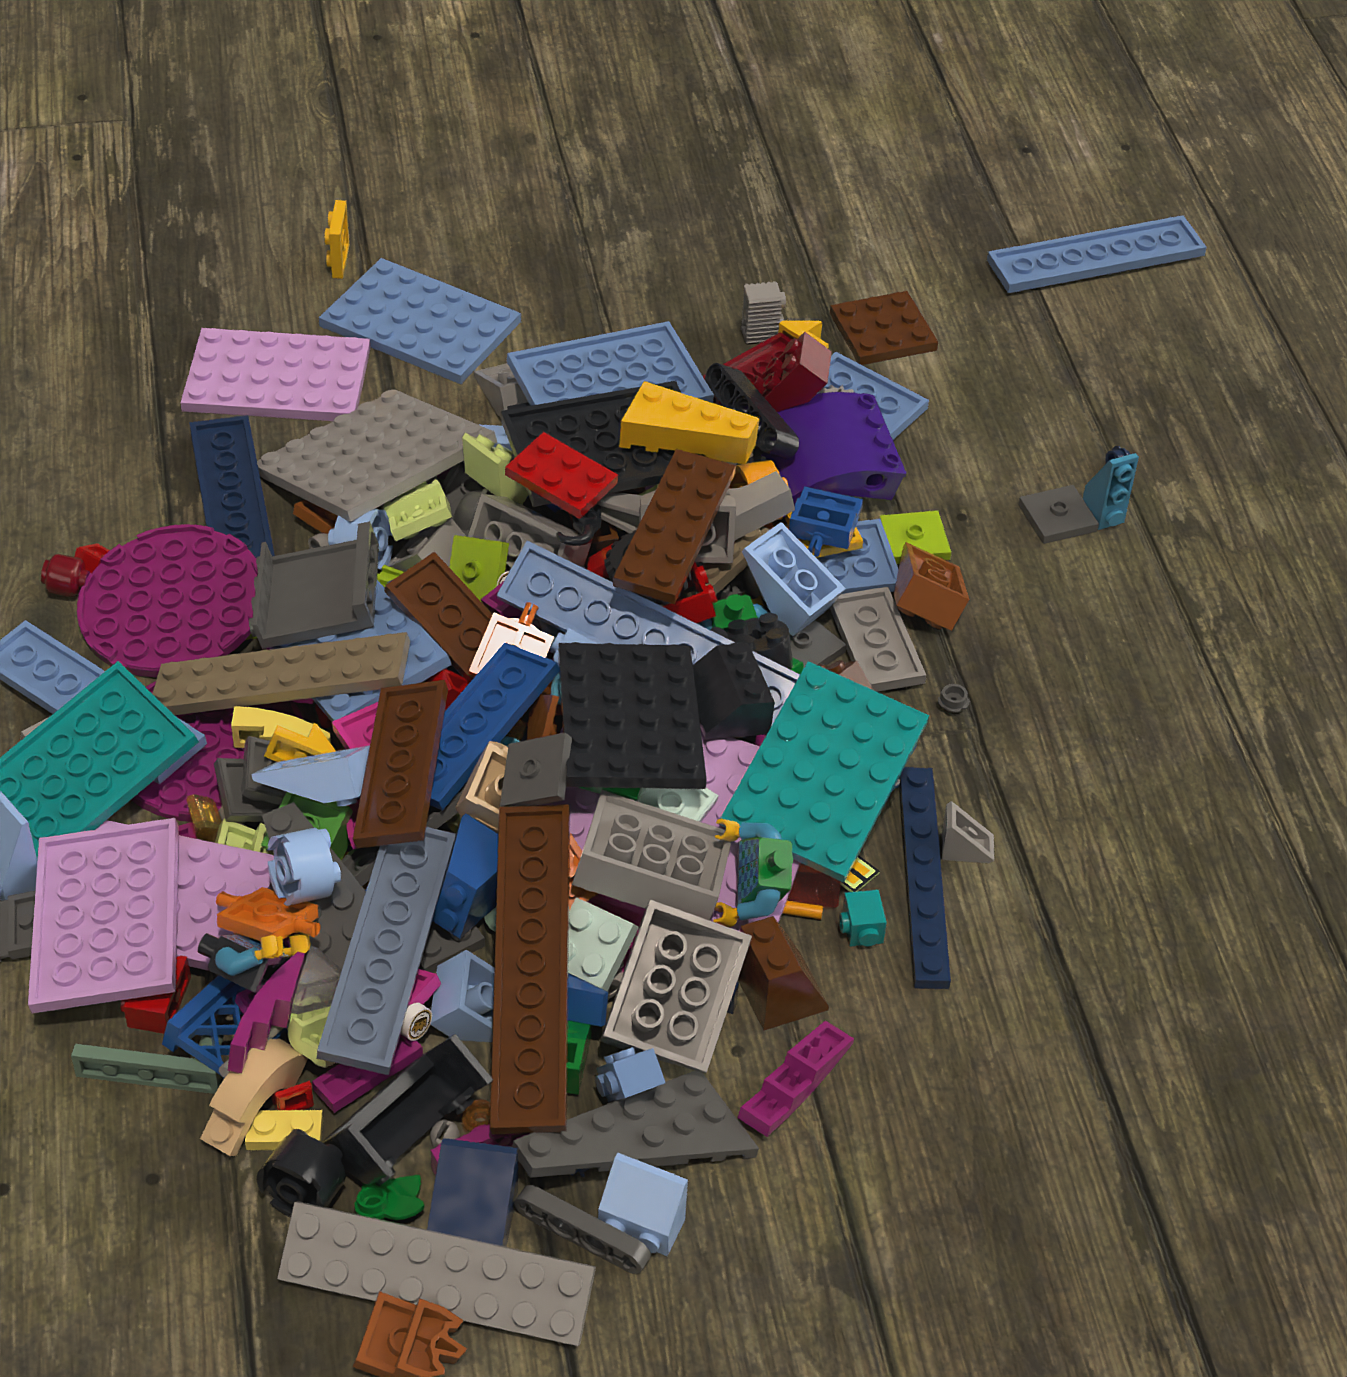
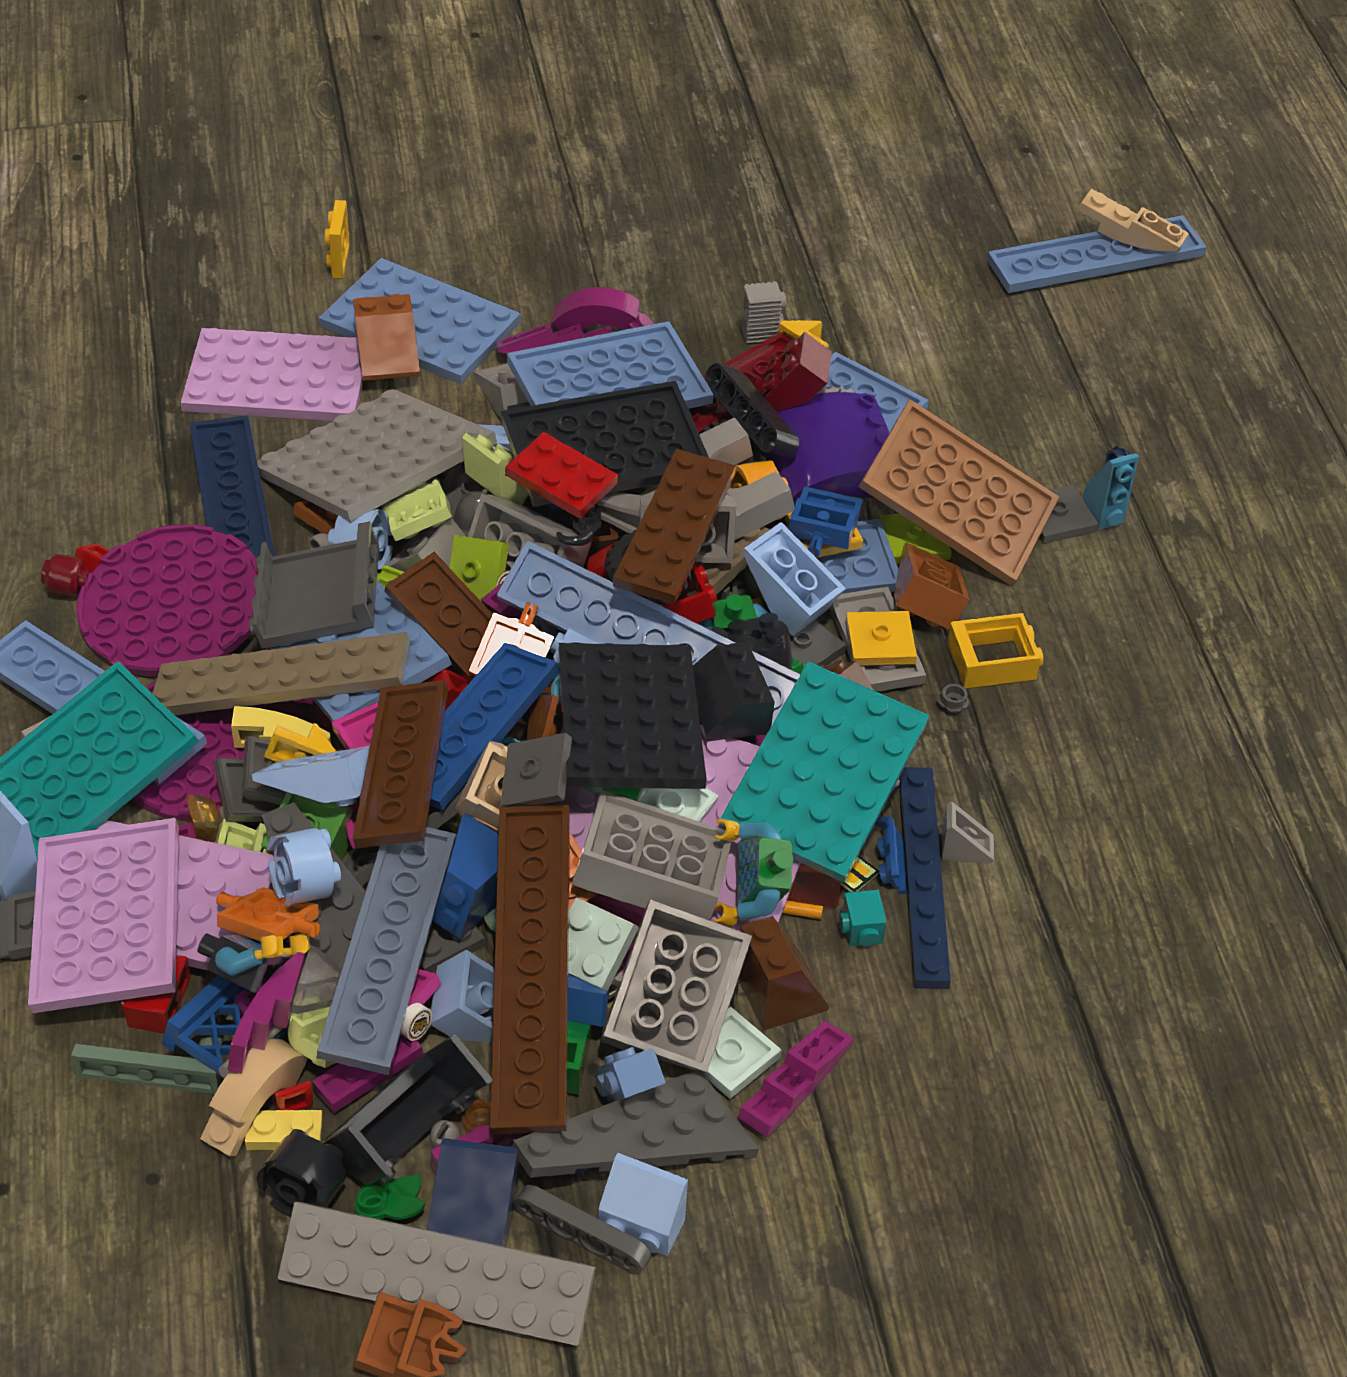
yellow wedge [619,381,759,464] -> none
reddish brown plate [830,291,938,365] -> none
none -> slope [353,294,420,381]
none -> magenta slope [497,322,613,354]
none -> magenta arch [551,287,654,330]
none -> light aqua plate [702,1007,782,1099]
none -> yellow plate [846,611,917,666]
none -> medium nougat plate [858,399,1059,586]
none -> blue piece [875,816,907,894]
none -> yellow window [947,613,1043,689]
none -> tan slope [1078,189,1189,251]

